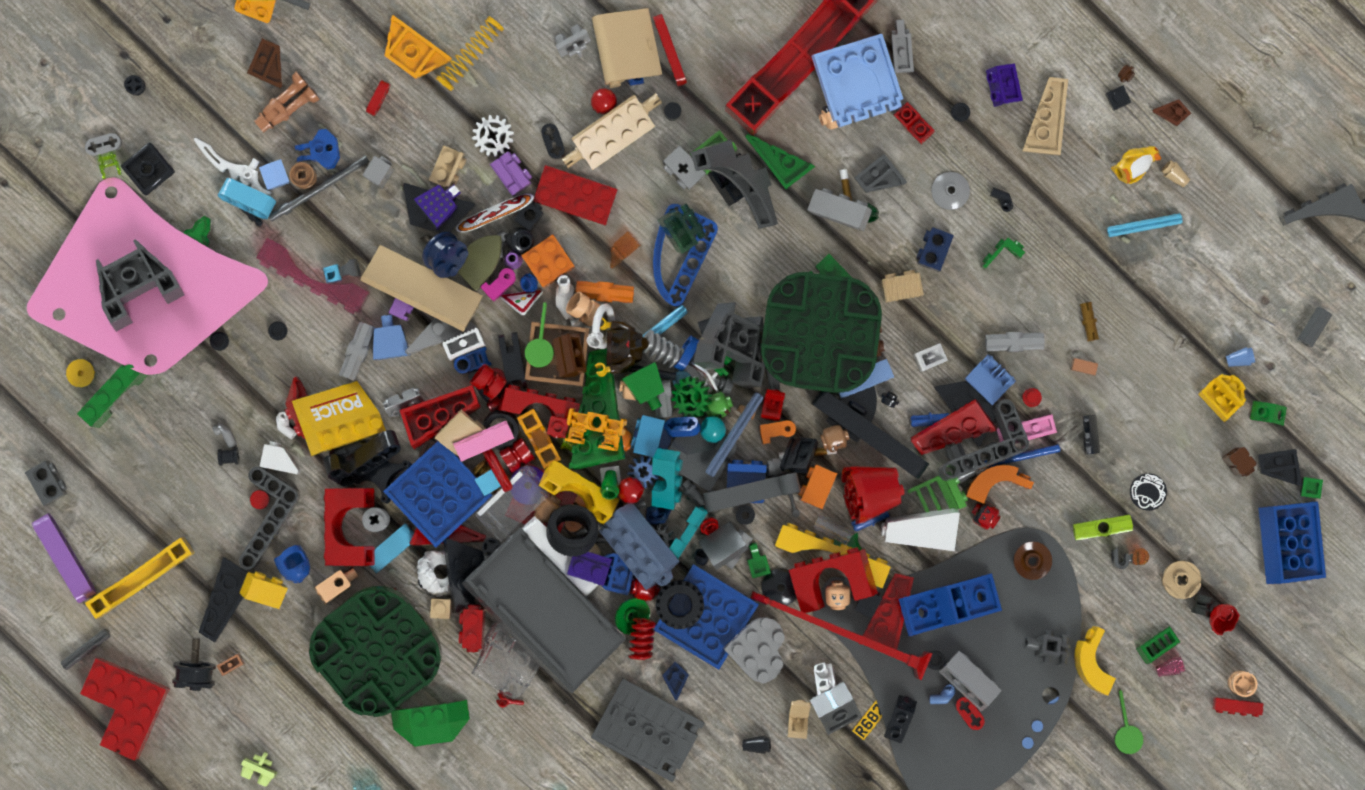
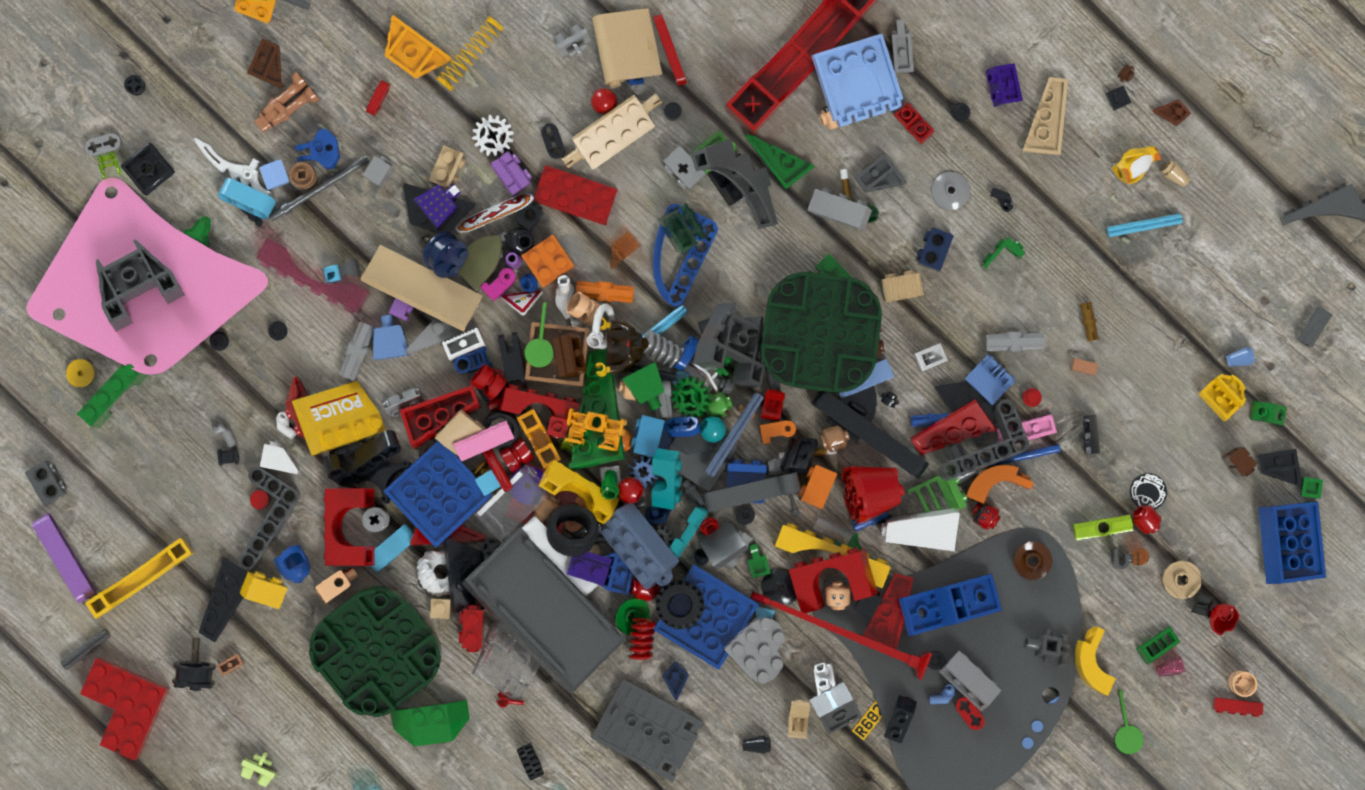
none -> black tyre [517,743,544,781]
none -> medium azure tile [755,606,775,619]
none -> red head [1133,505,1161,534]

